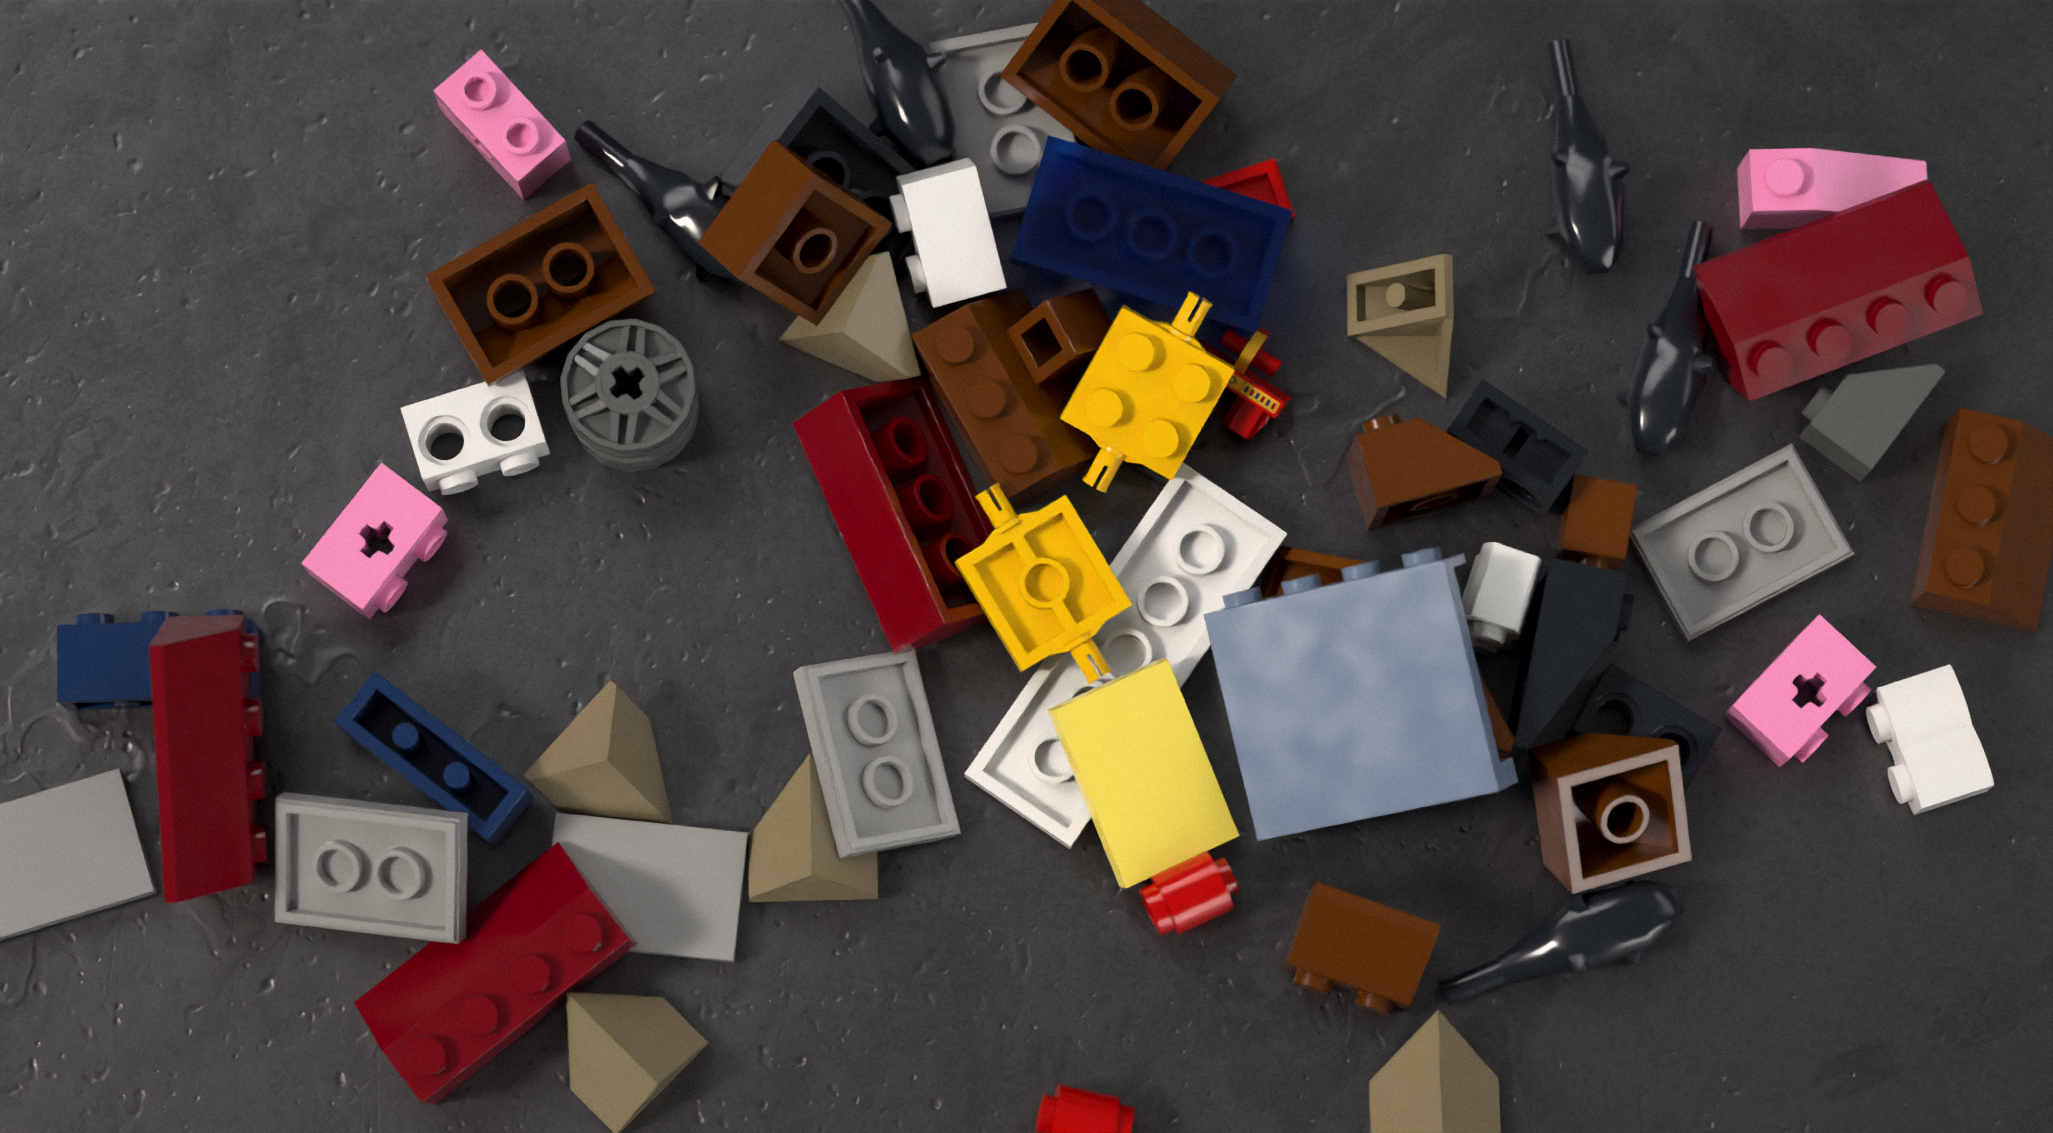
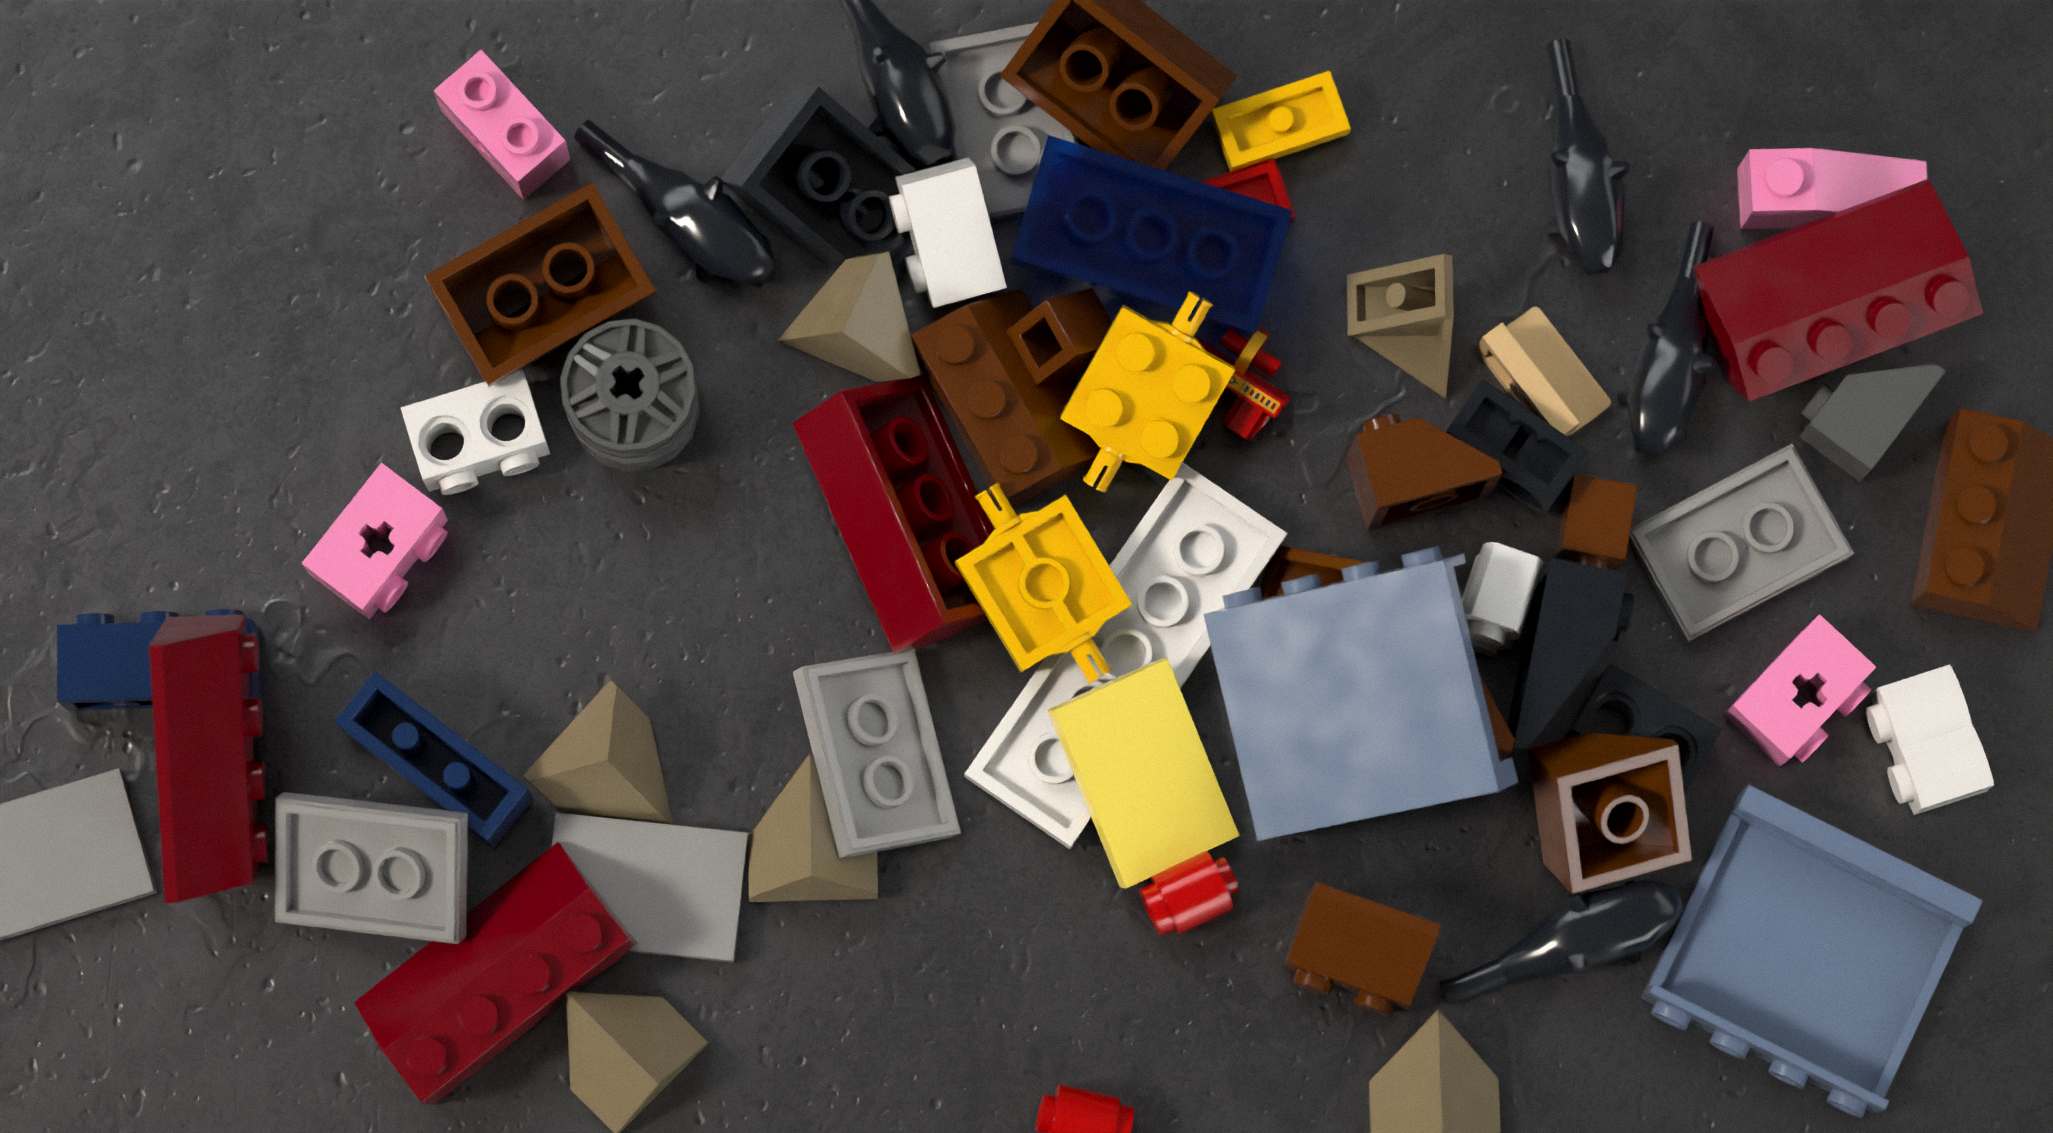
reddish brown slope [698,139,892,326] -> none
none -> yellow plate [1210,71,1351,172]
none -> tan panel [1475,307,1611,437]
none -> sand blue panel [1641,785,1983,1118]

